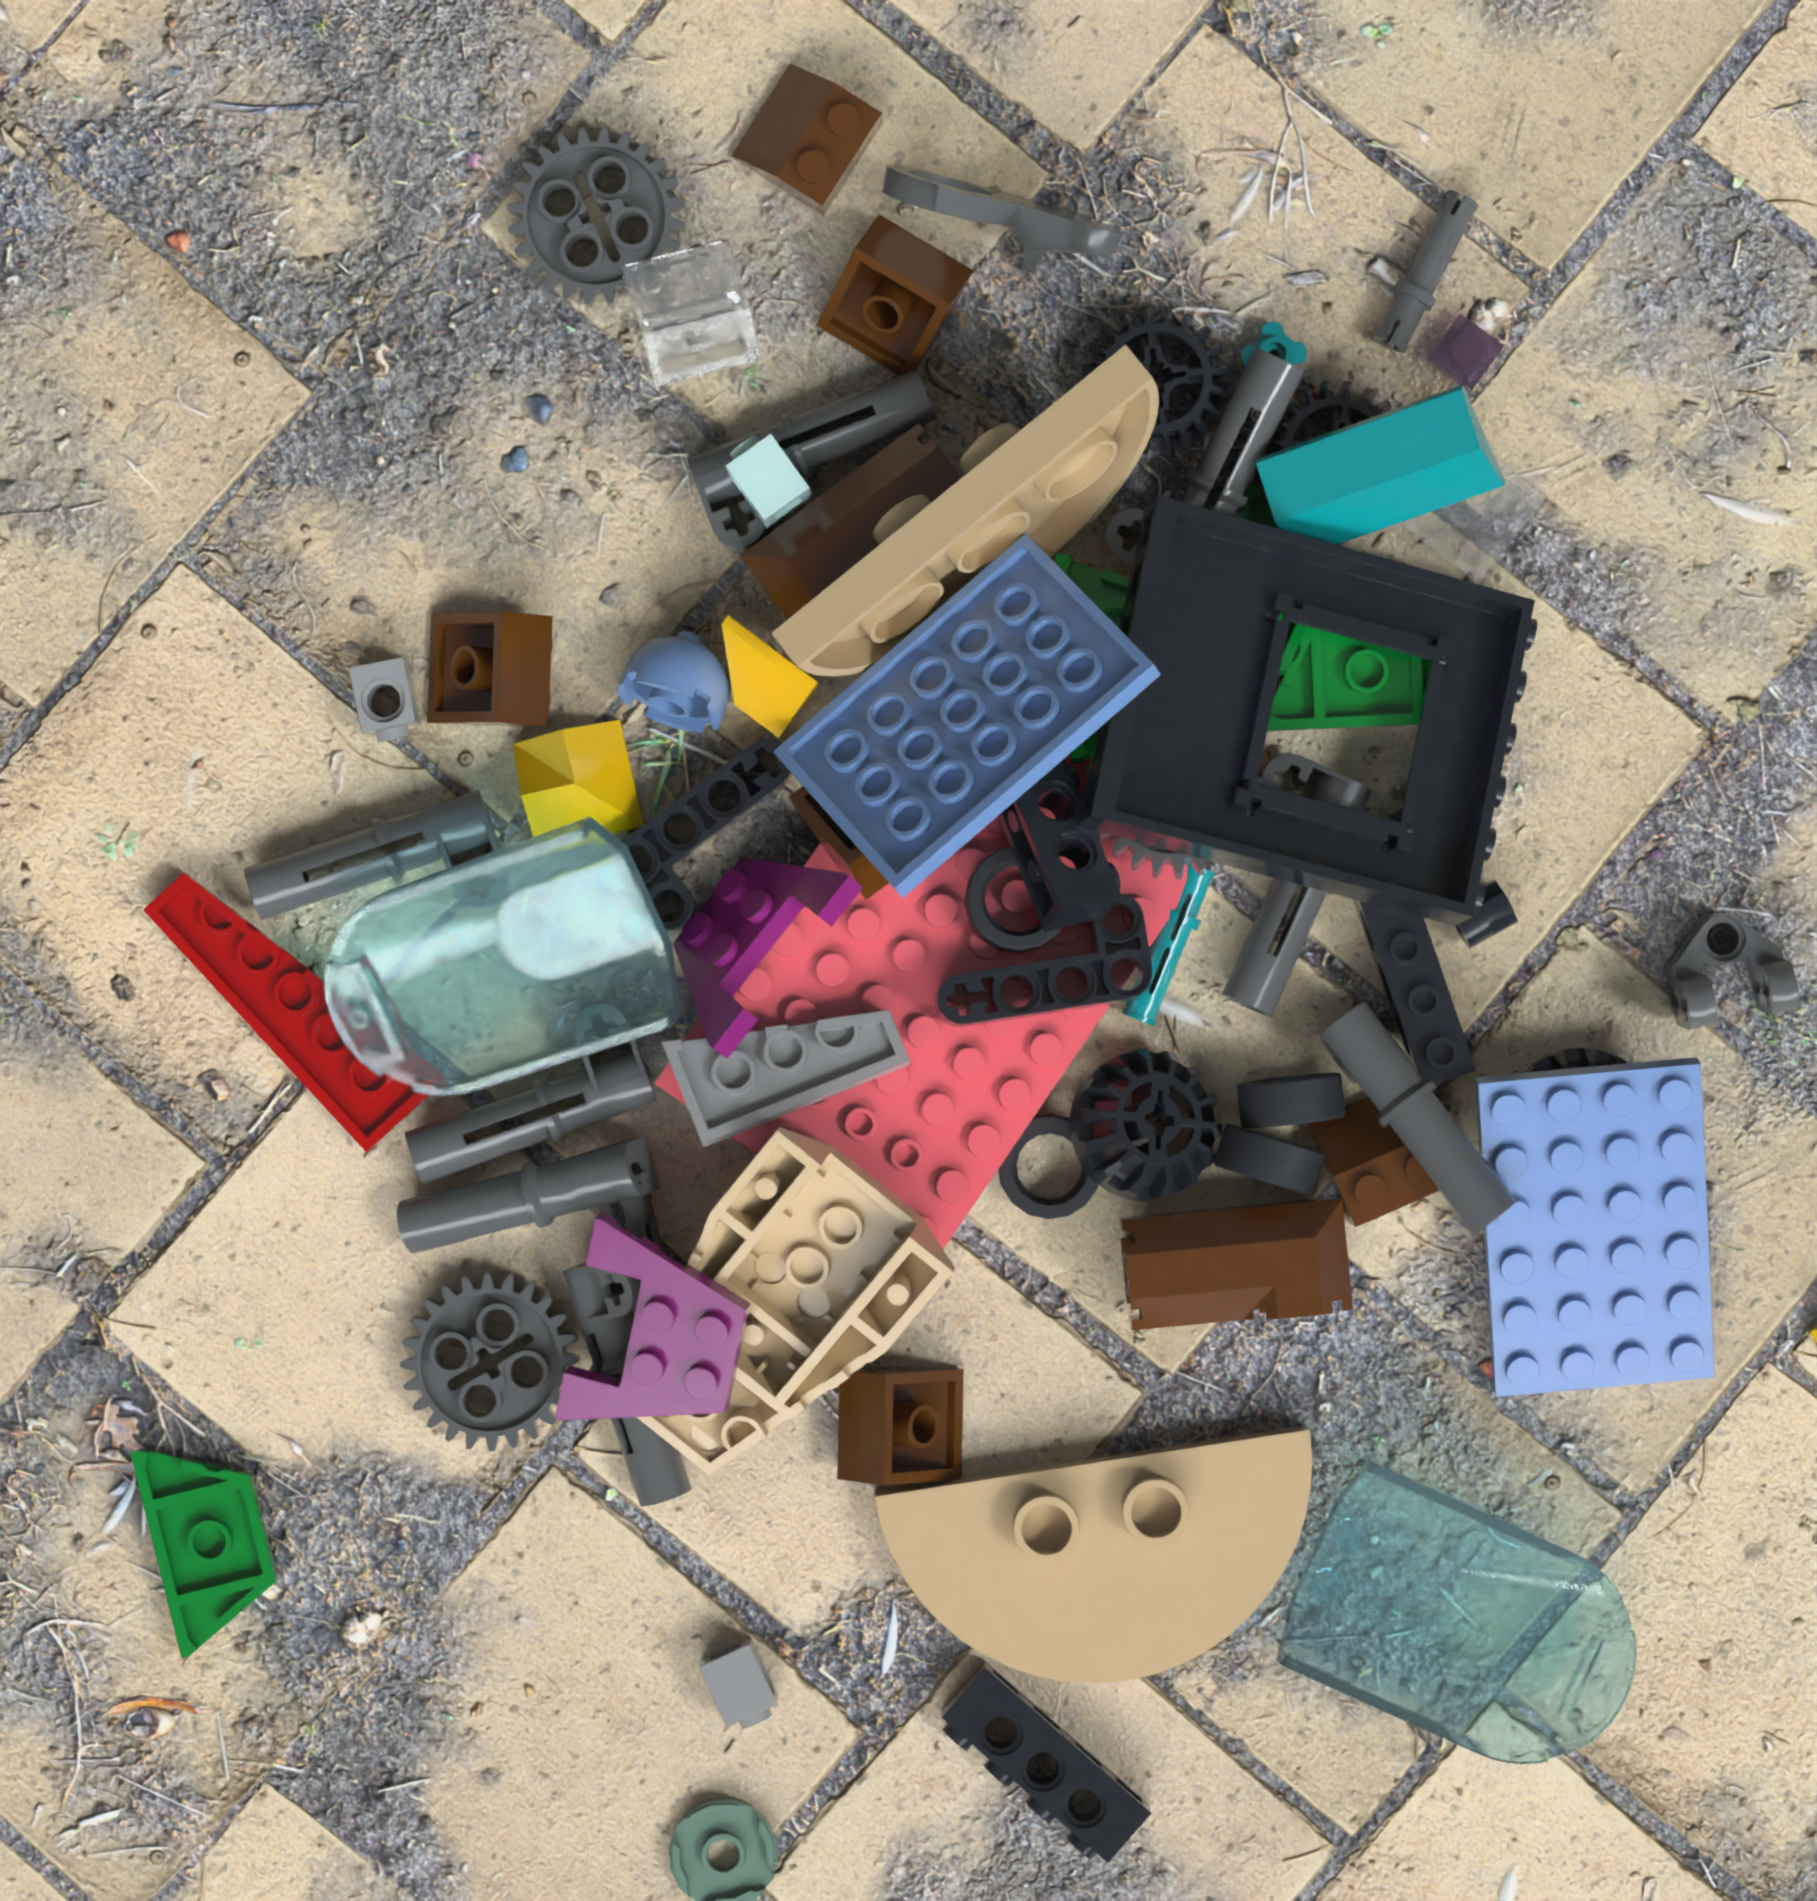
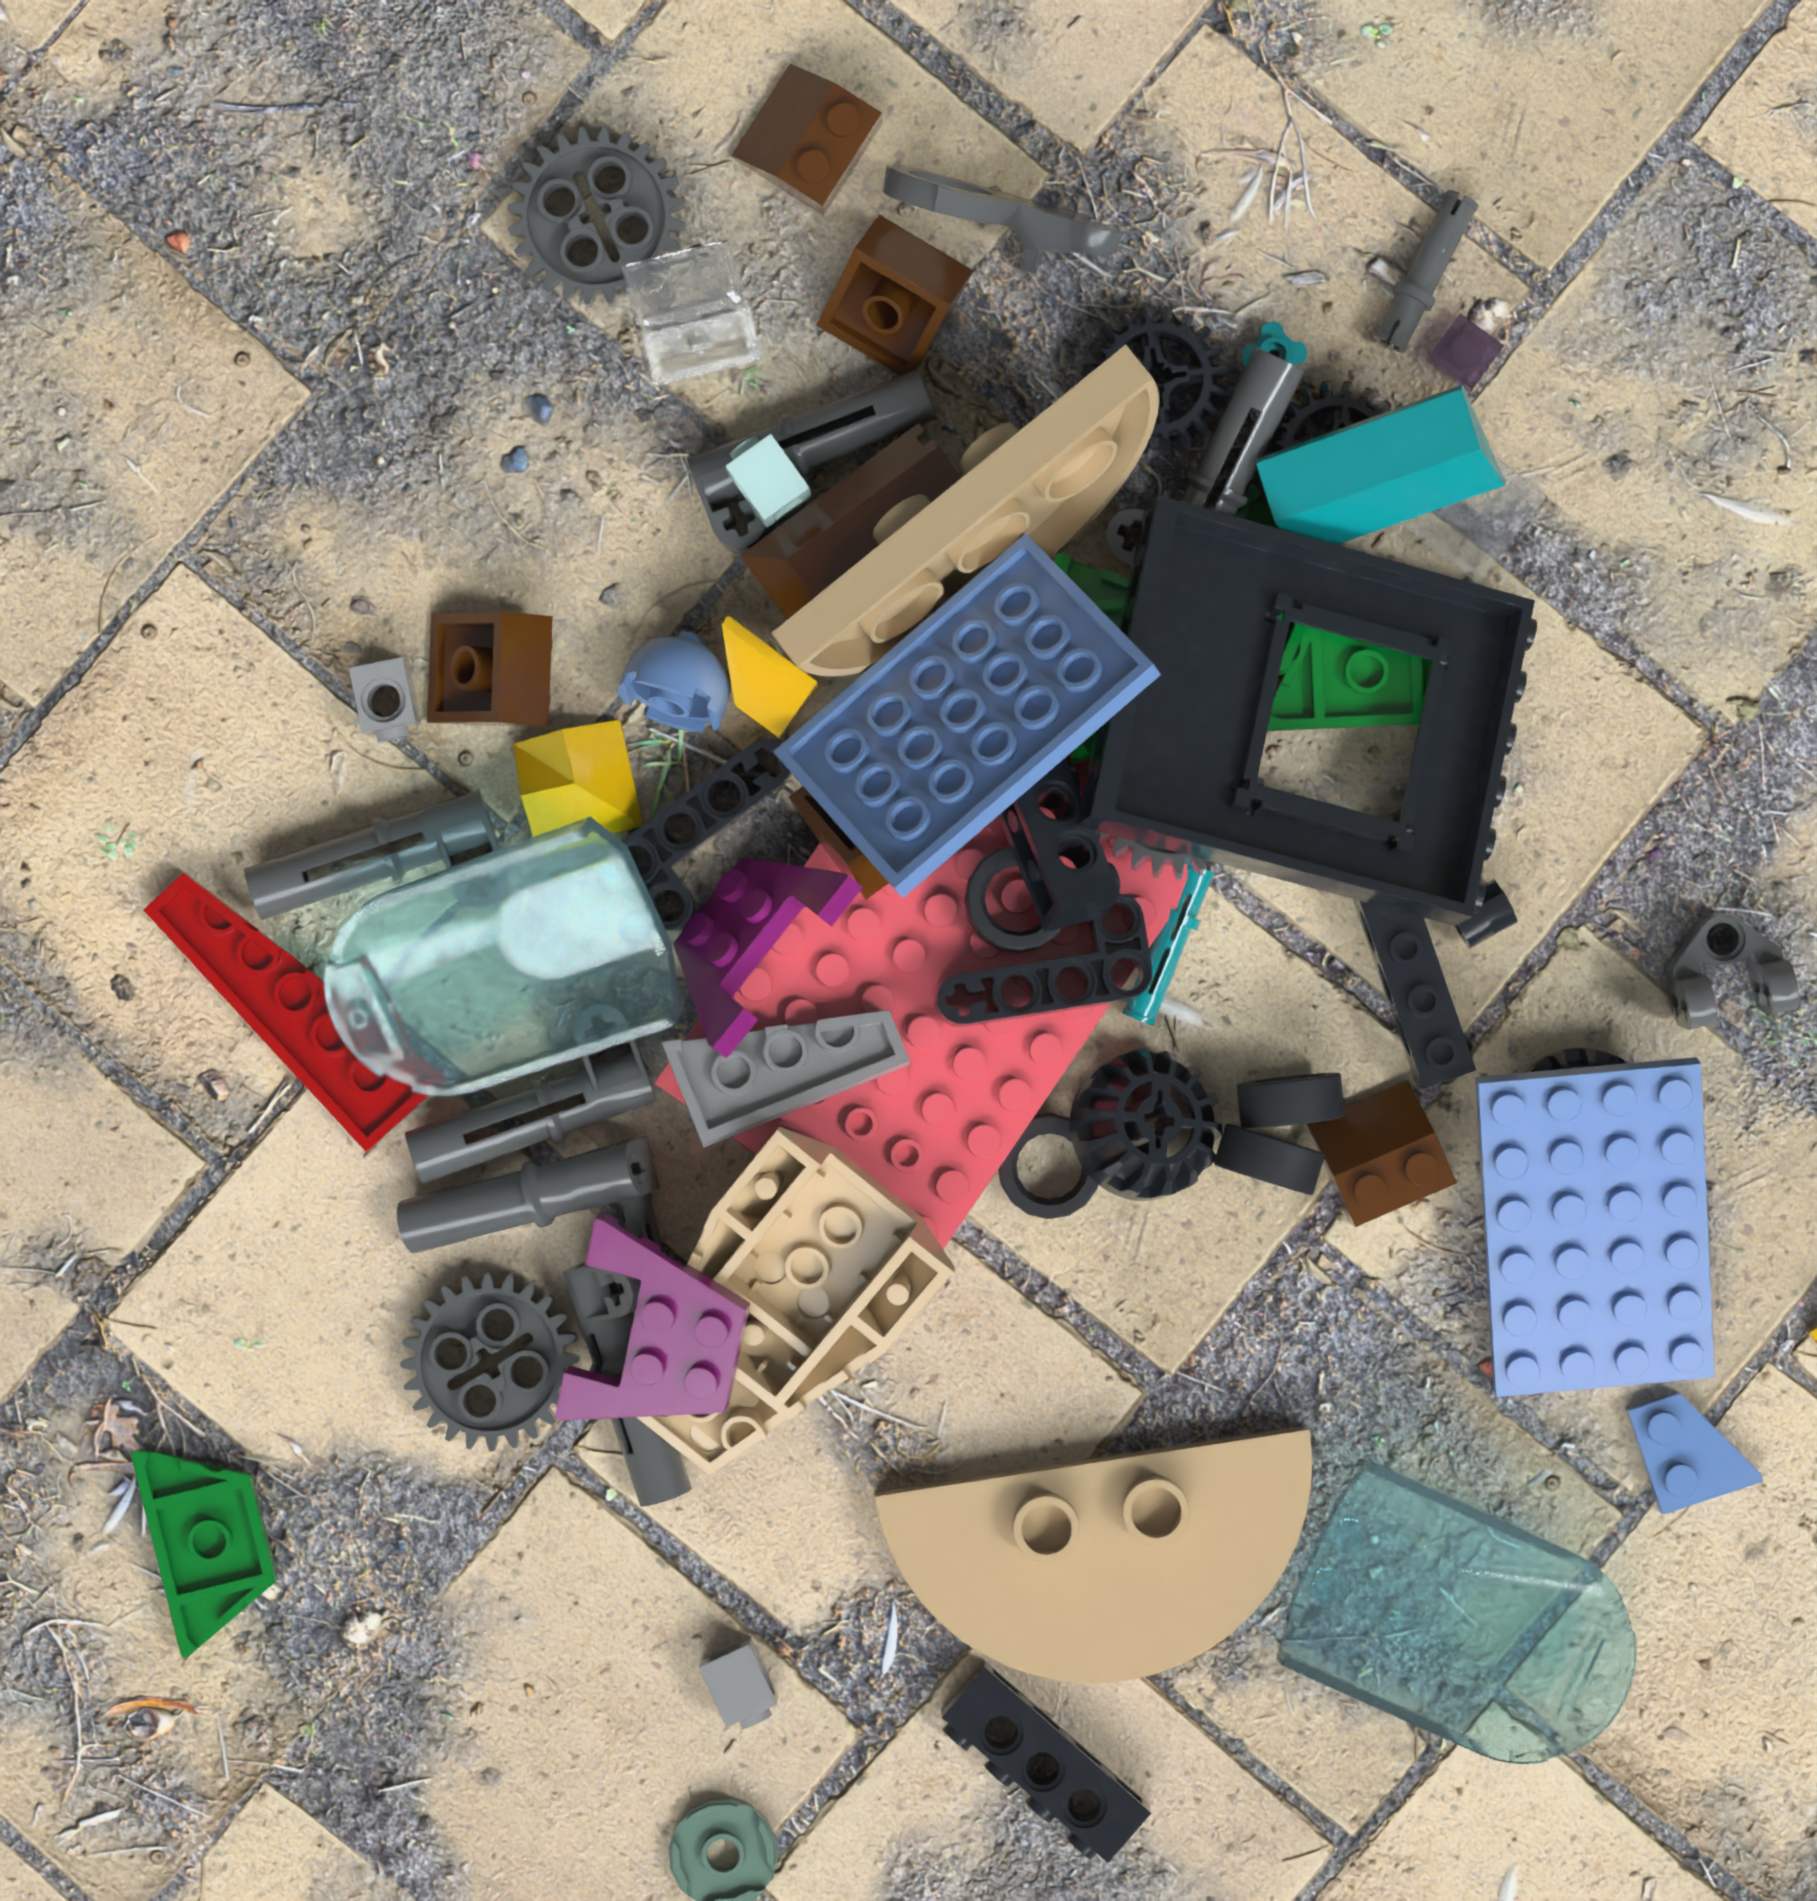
reddish brown slope [837,1367,964,1485] -> none
reddish brown brick [1120,1197,1353,1330] -> none
dark grey piece [1222,753,1372,1017] -> none
dark grey piece [1321,1002,1517,1235] -> none
none -> medium blue wing [1625,1392,1763,1515]

